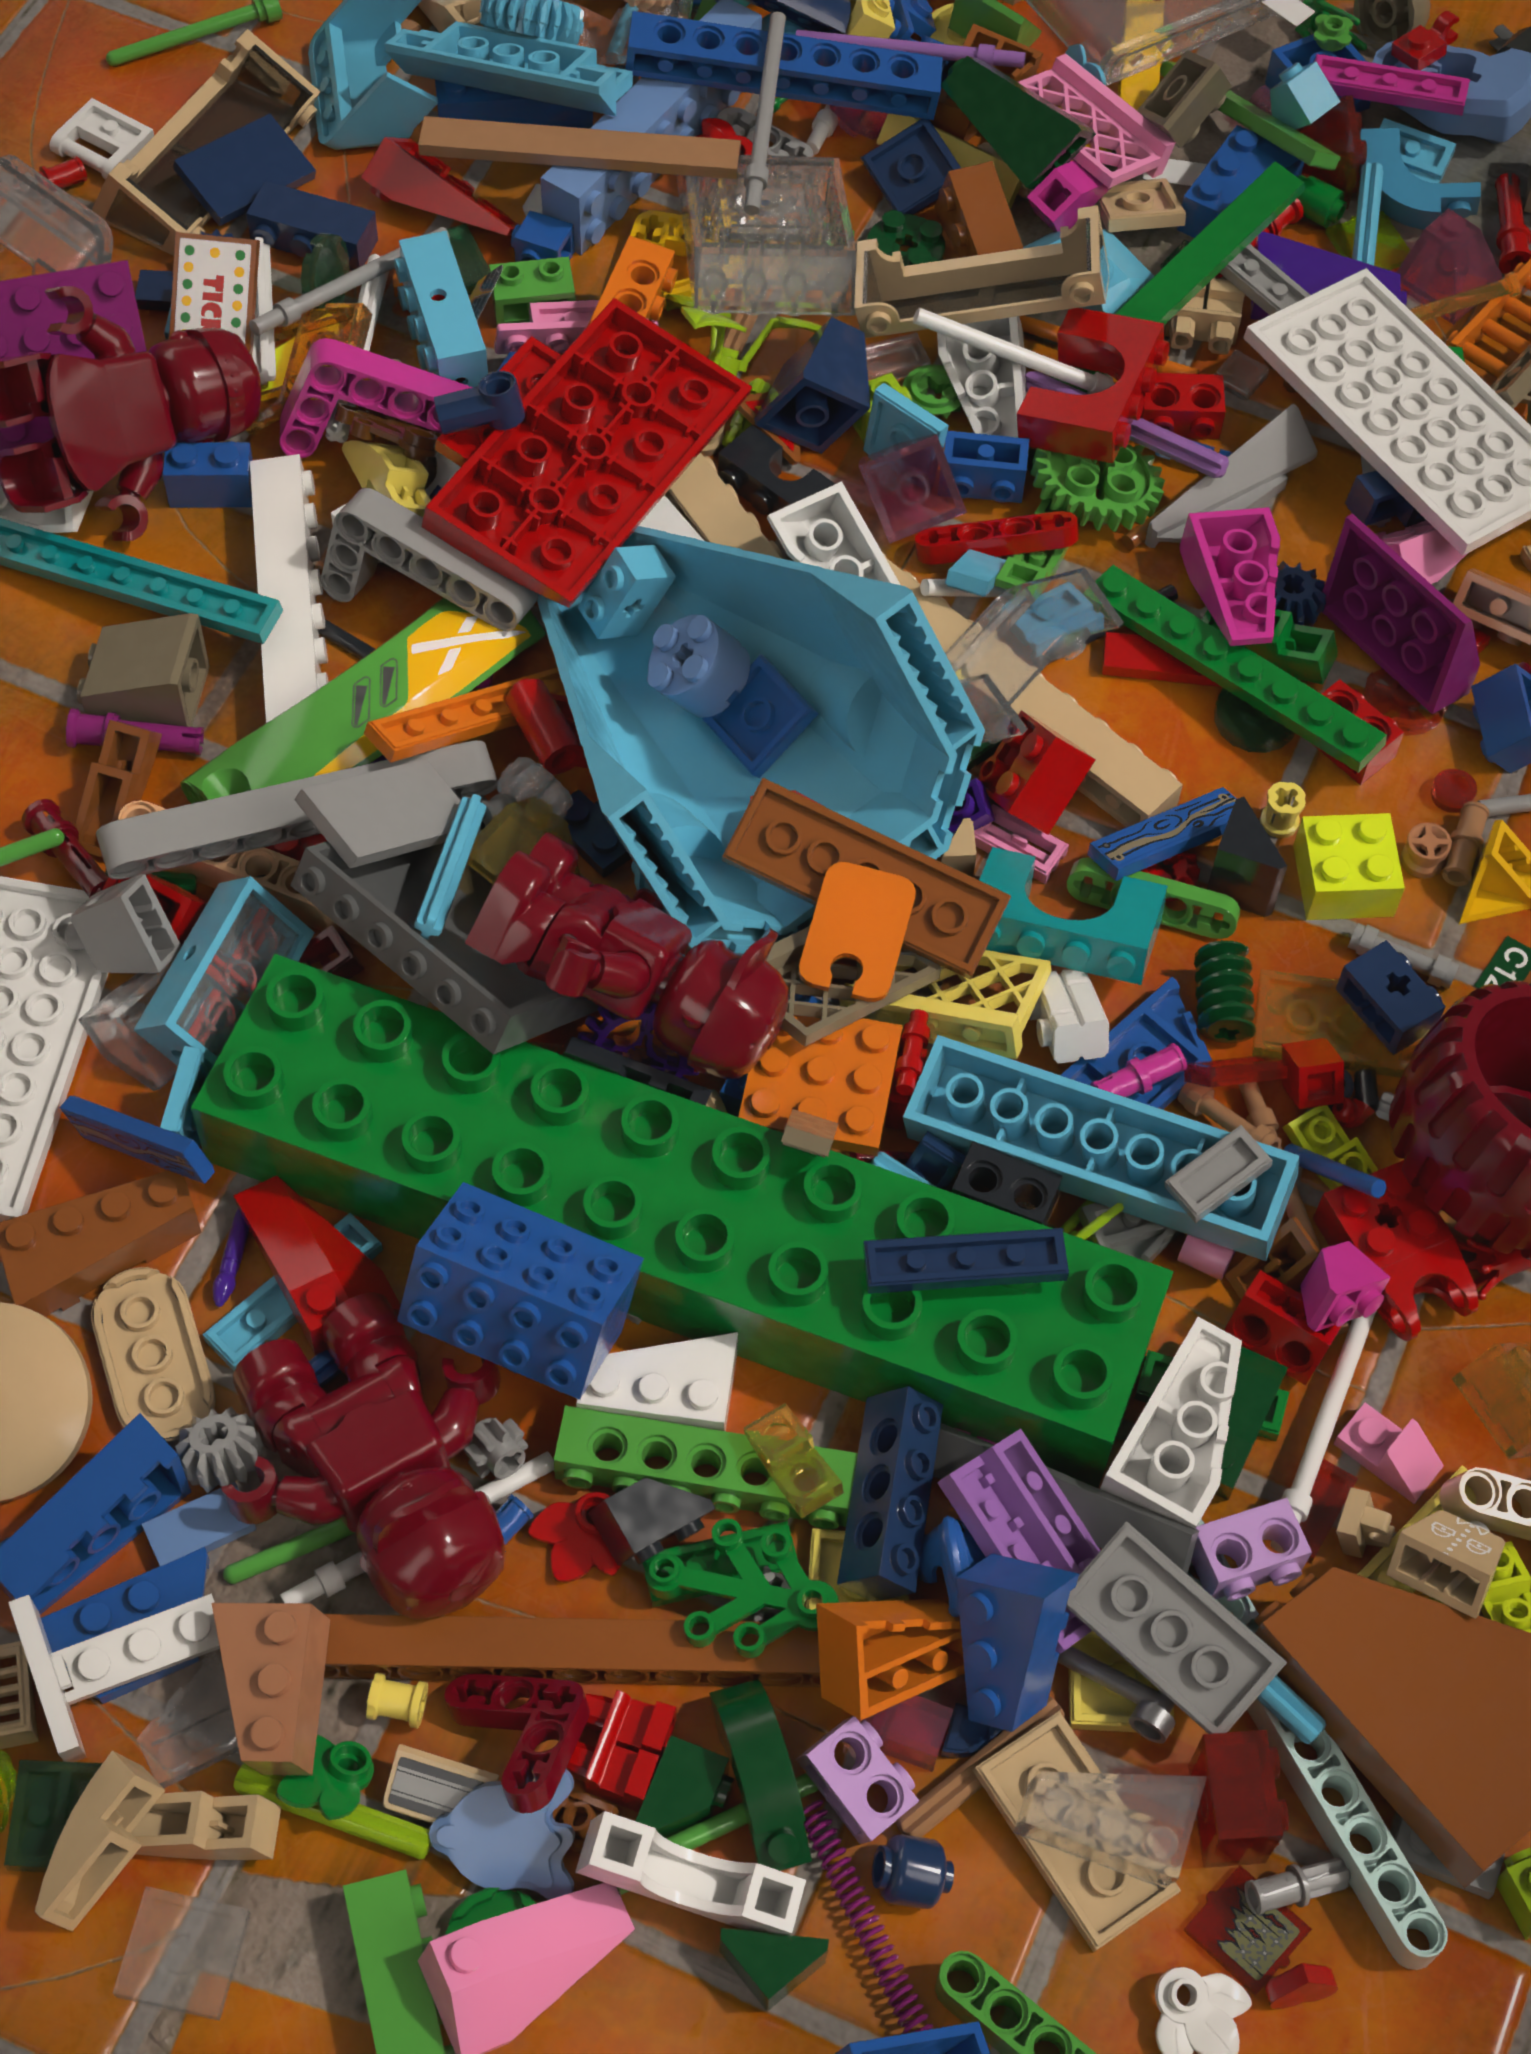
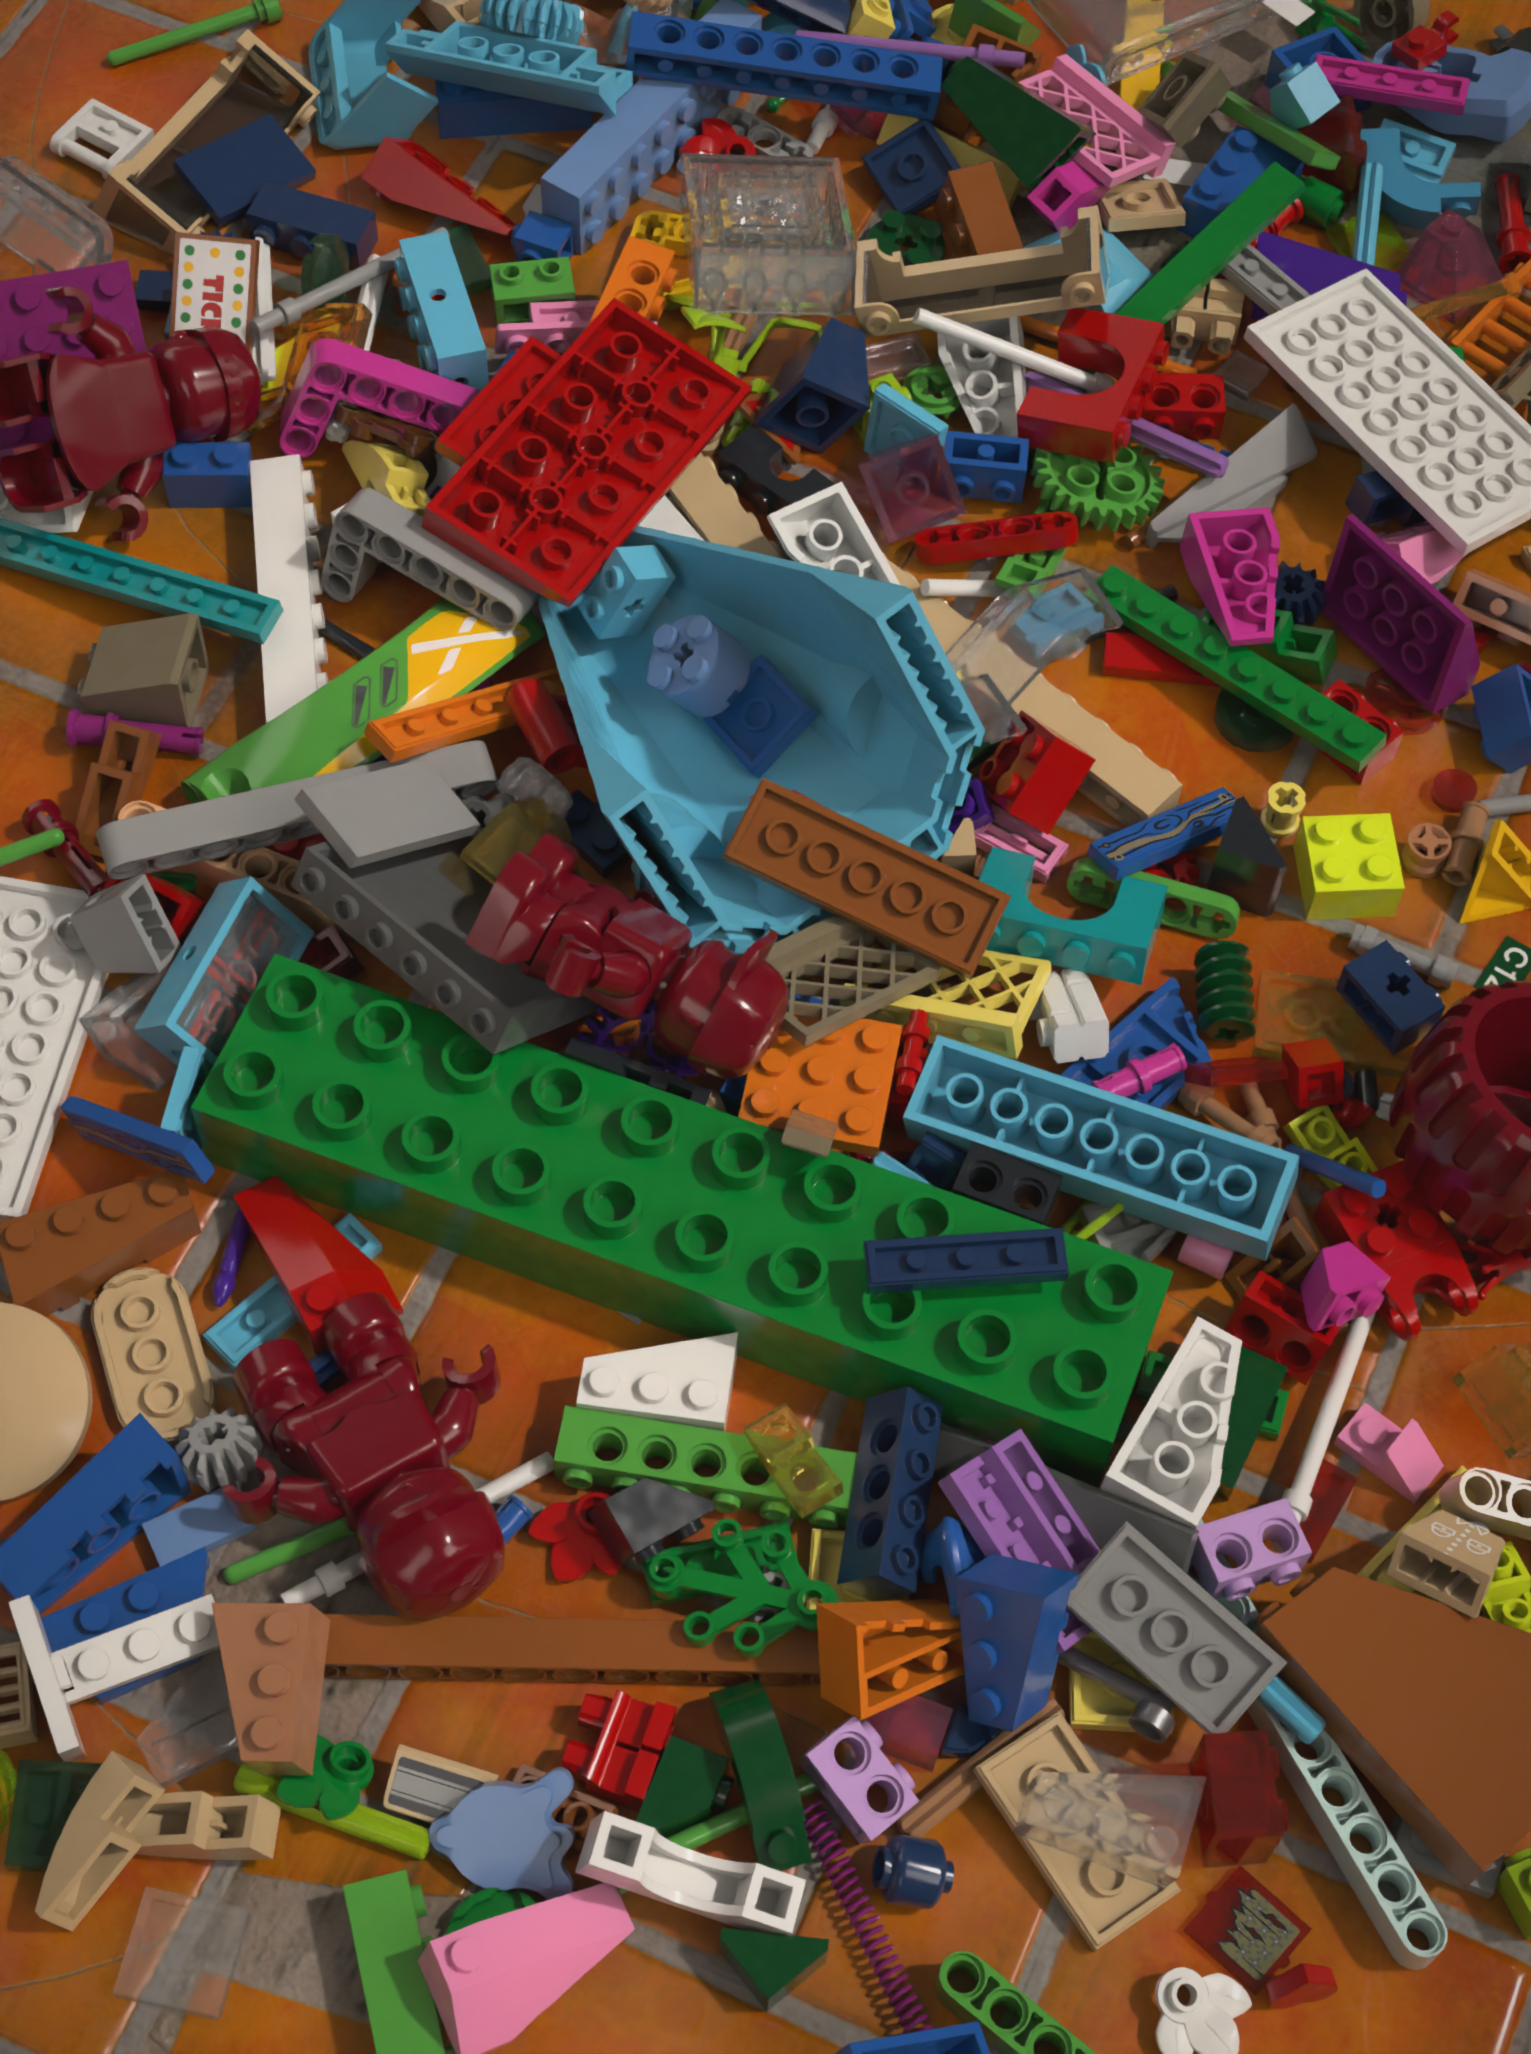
red pin [33,156,87,197] -> none
light yellow bush [366,1672,428,1729] -> none
blue brick [397,1182,644,1400] -> none
medium azure axle [414,794,486,940] -> none
medium nougat tile [418,116,741,179] -> none
dark blue piece [434,371,525,435] -> none
dark red beam [444,1674,590,1814] -> none
light grey gear [464,1417,529,1479] -> none
sticker [469,265,503,321] -> none
light grey bar [743,12,786,215] -> none
orange piece [799,862,916,1002] -> none
medium azure tile [945,549,1006,597] -> none
light grey tile [1165,1125,1273,1223] -> none
light grey axle [1244,1858,1351,1915] -> none
bright green plate [1313,14,1353,51] -> none
tan tile [1336,1487,1395,1558] -> none

